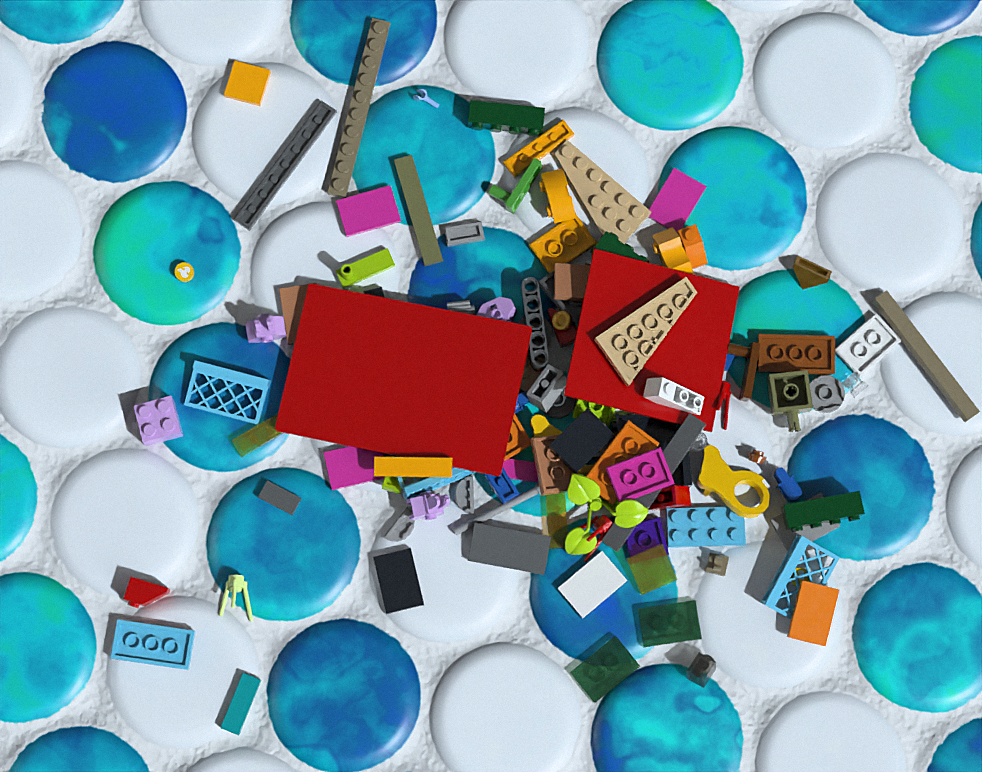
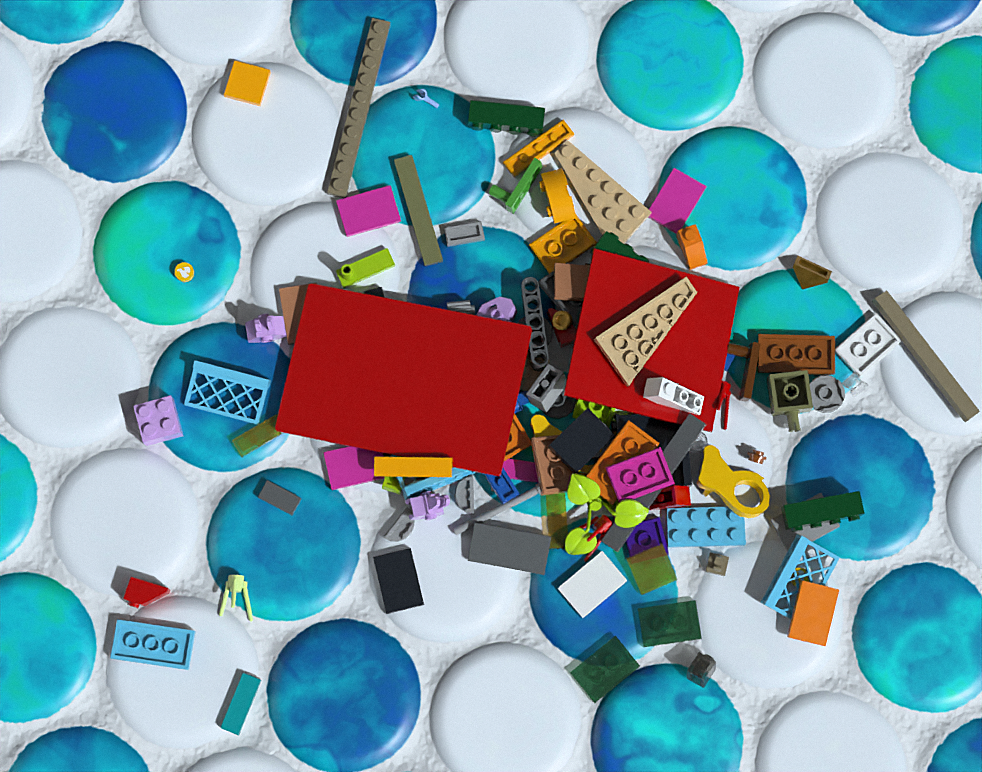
dark grey tile [234,100,337,231] -> none
light orange brick [651,227,693,274] -> none
blue arm [773,467,802,502] -> none

